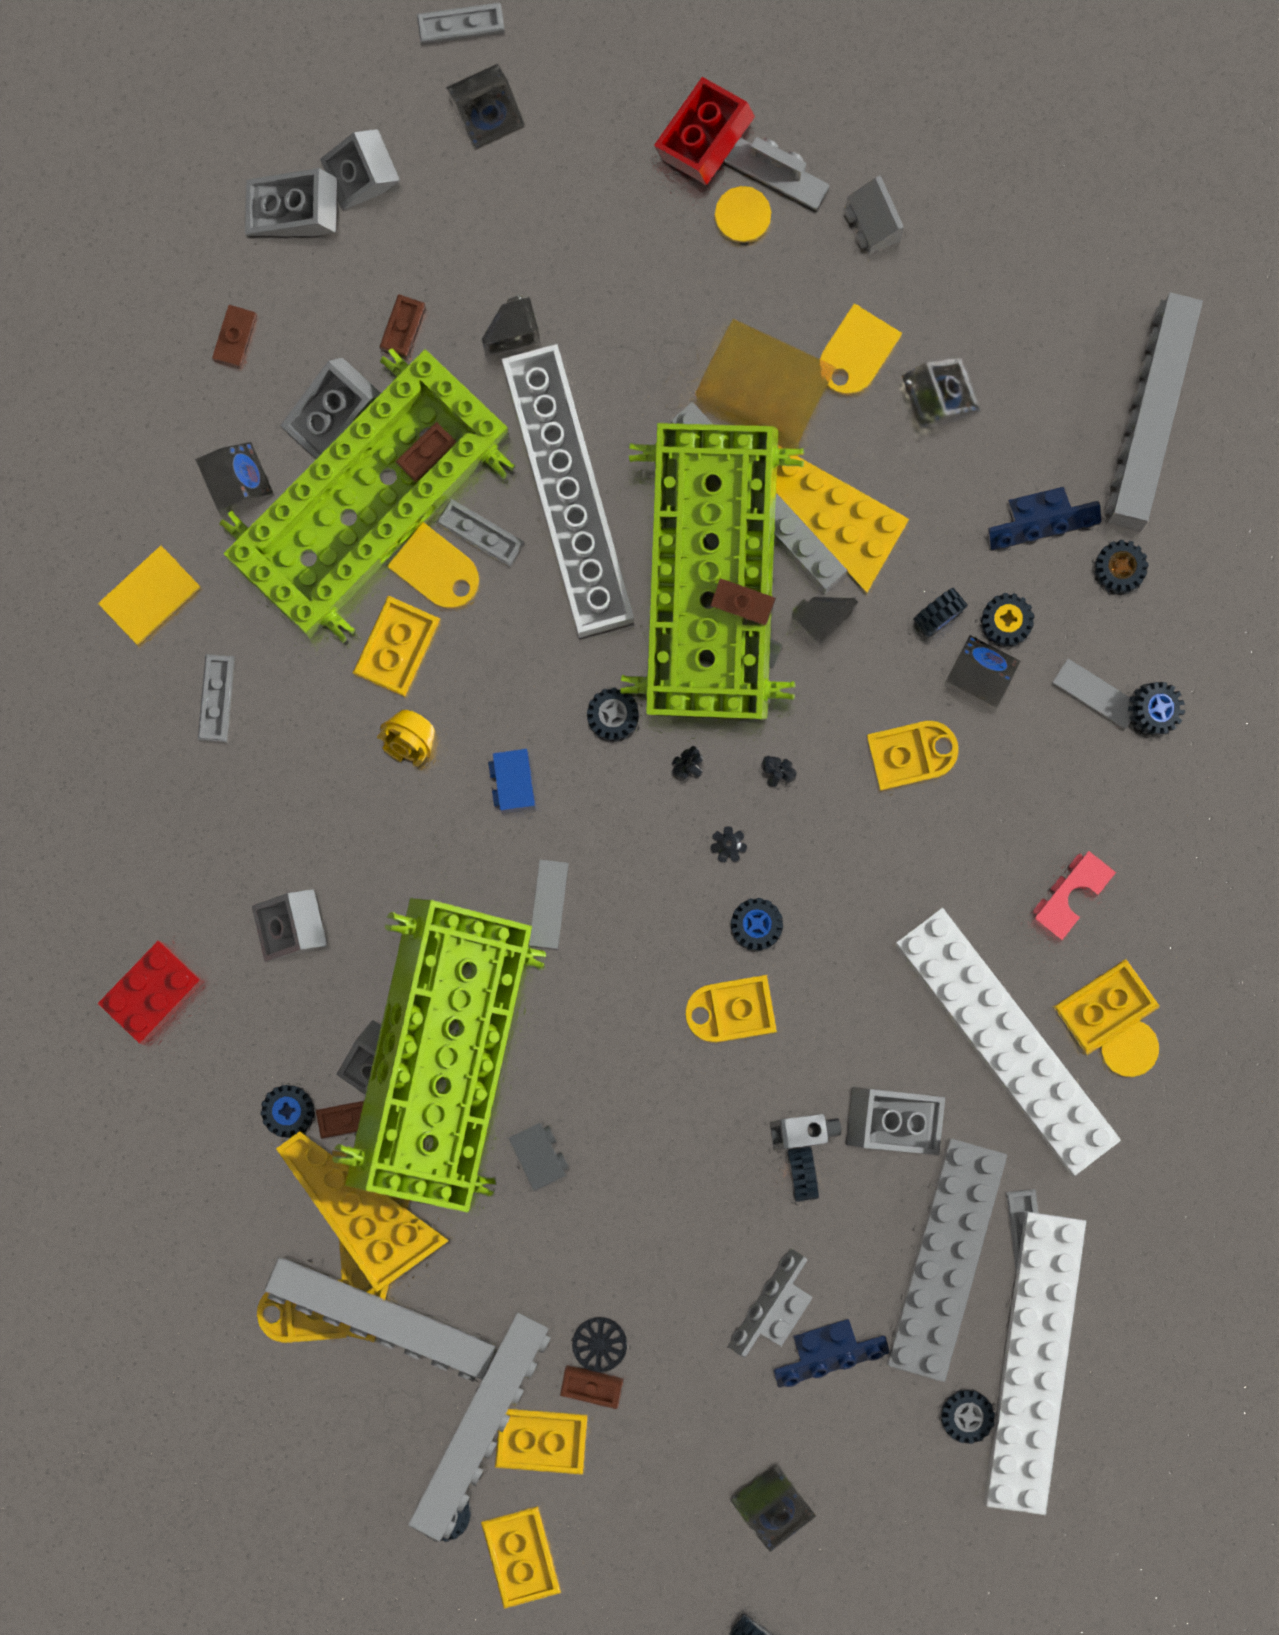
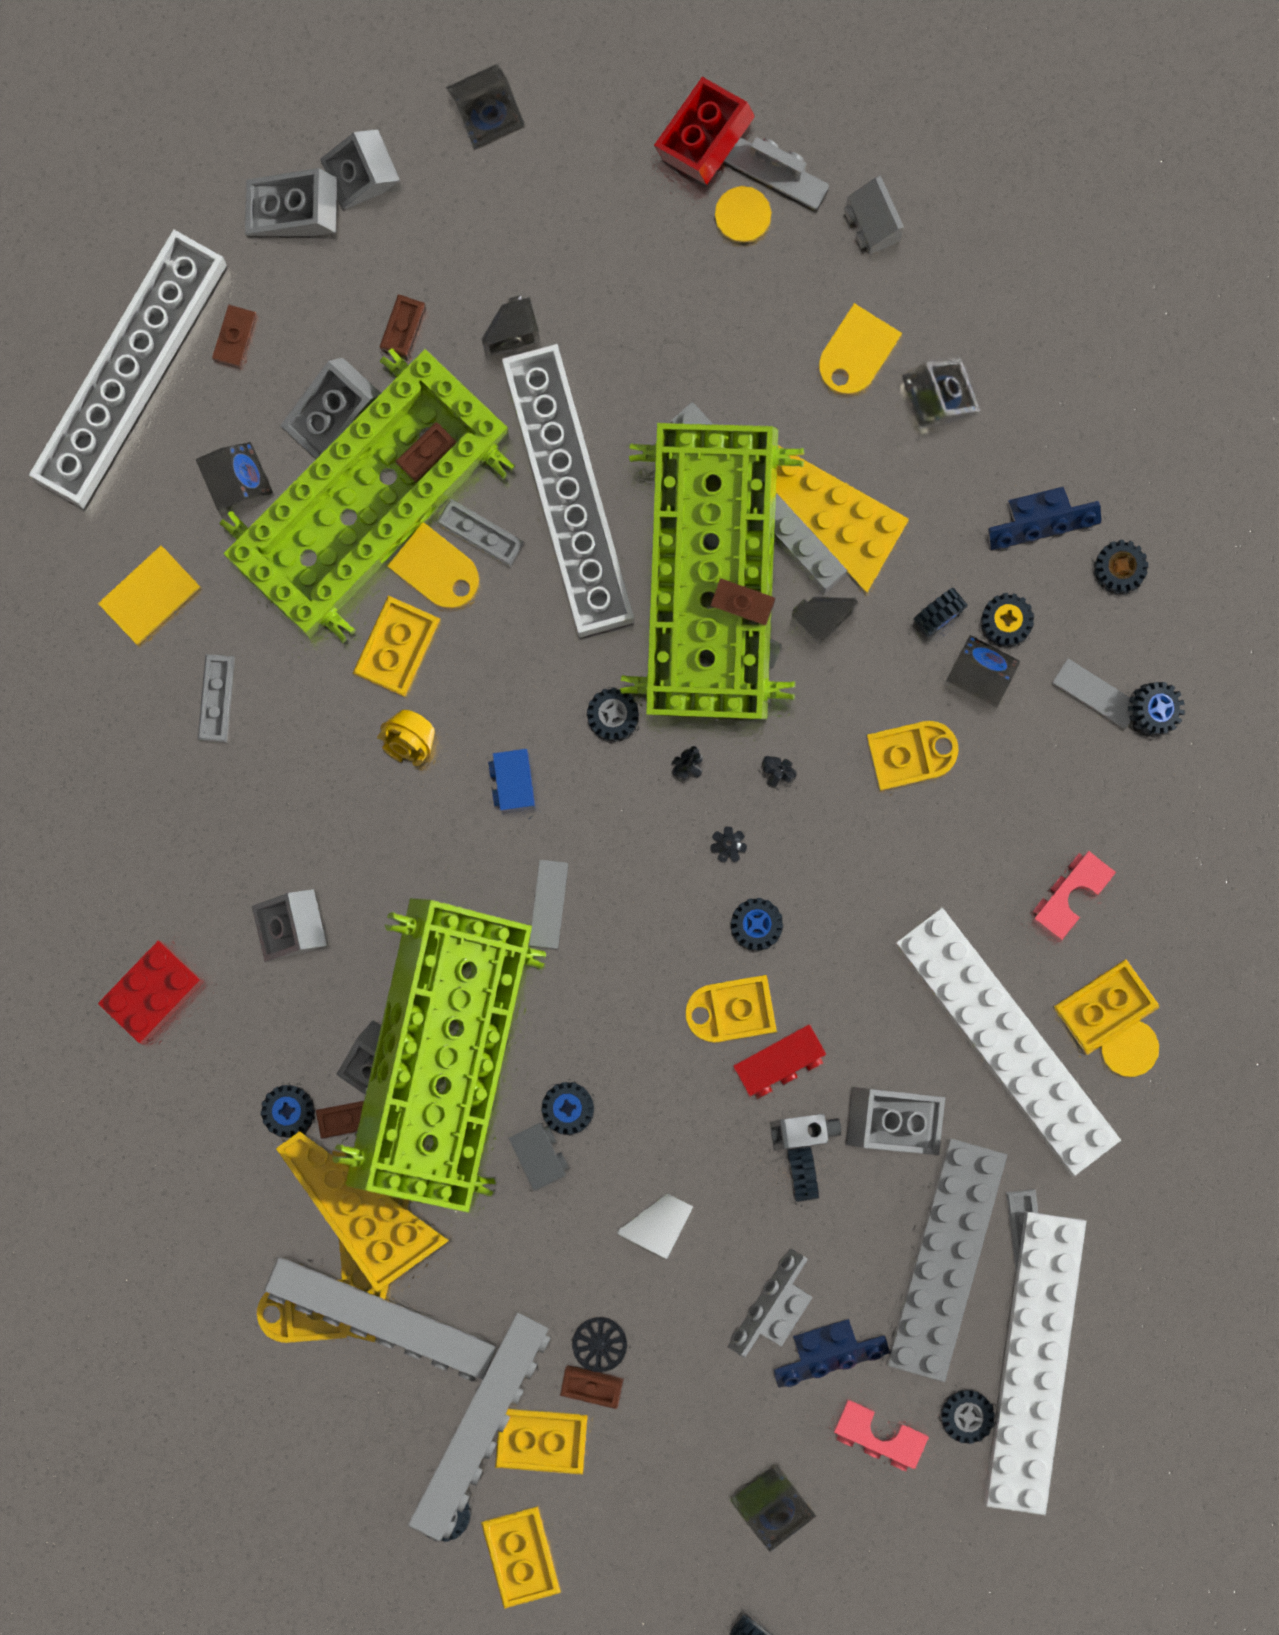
light grey tile [417,3,505,44] -> none
clear yellow slope [695,319,836,445] -> none
light grey brick [1105,292,1203,531] -> none
none -> white brick [29,229,227,509]
none -> black wheel [541,1082,594,1135]
none -> white slope [617,1194,693,1259]
none -> red brick [733,1024,827,1099]
none -> coral arch [833,1399,929,1471]

